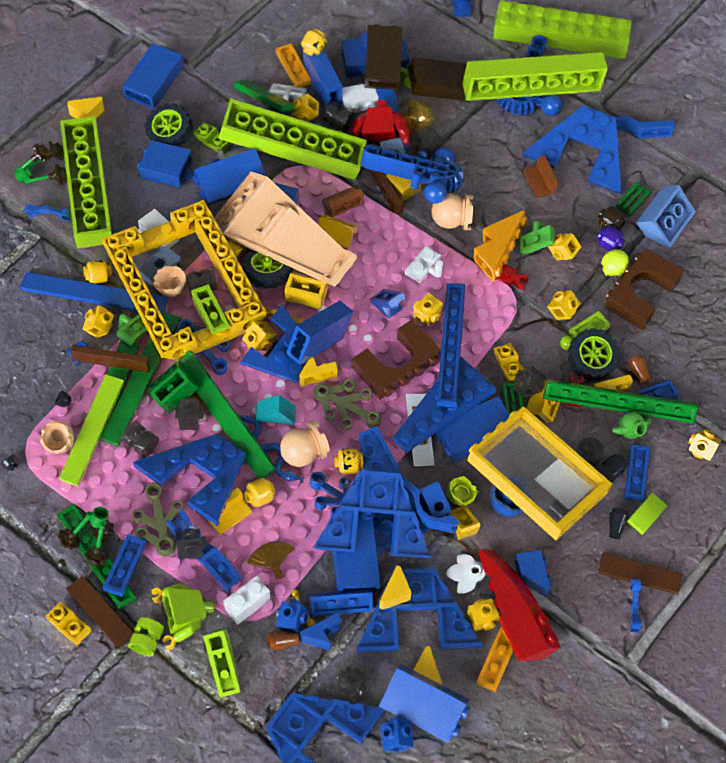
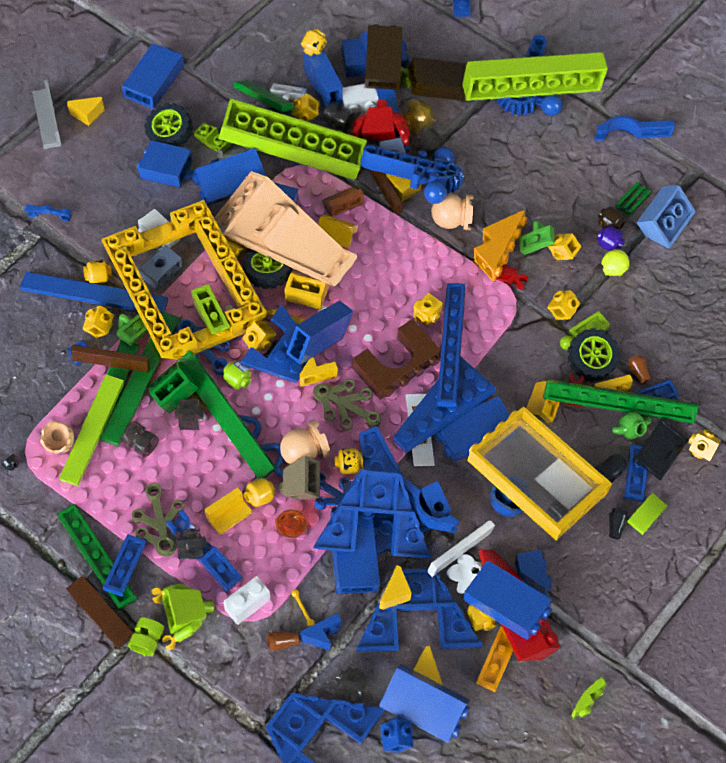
dark brown plant [14,141,67,185] -> none
yellow slope [45,602,92,646] -> none
black hinge [55,390,71,408] -> none
dark brown plant [57,507,115,567] -> none
lime brick [60,116,113,249] -> none
blue wing [133,434,246,526] -> none
light nougat hair [153,266,187,297] -> none
clear smoke wheel [186,267,218,295] -> none
lime slope [203,627,241,698] -> none
pearl gold hand [247,542,295,580] -> none
teal slope [256,395,296,425] -> none
light orange plate [276,44,311,87] -> none
blue brick [276,599,309,633] -> none
blue plate [310,589,373,616] -> none
blue slope [369,289,405,319] -> none
white plate [405,246,443,283] -> none
neon yellow hair [446,476,479,506] -> none
yellow slope [449,506,480,540] -> none
lime brick [493,0,632,59] -> none
yellow slope [493,343,526,382] -> none
green tile [501,382,524,415] -> none
clear smoke brick [513,365,545,399] -> none
blue wing [523,105,621,194] -> none
dark orange panel [523,155,558,198] -> none
clear smoke wheel [576,437,604,468] -> none
reddish brown tile [598,553,682,595] -> none
reddish brown arch [605,248,684,330] -> none
blue piece [630,579,641,633] -> none
none -> light grey panel [32,80,62,149]
none -> lime head [223,361,252,390]
none -> clear orange hat [275,509,308,539]
none -> dark tan torso [278,456,320,500]
none -> white tile [427,520,495,577]
none -> blue brick [464,560,552,640]
none -> lime slope [571,677,607,719]
none -> black door [633,418,688,480]

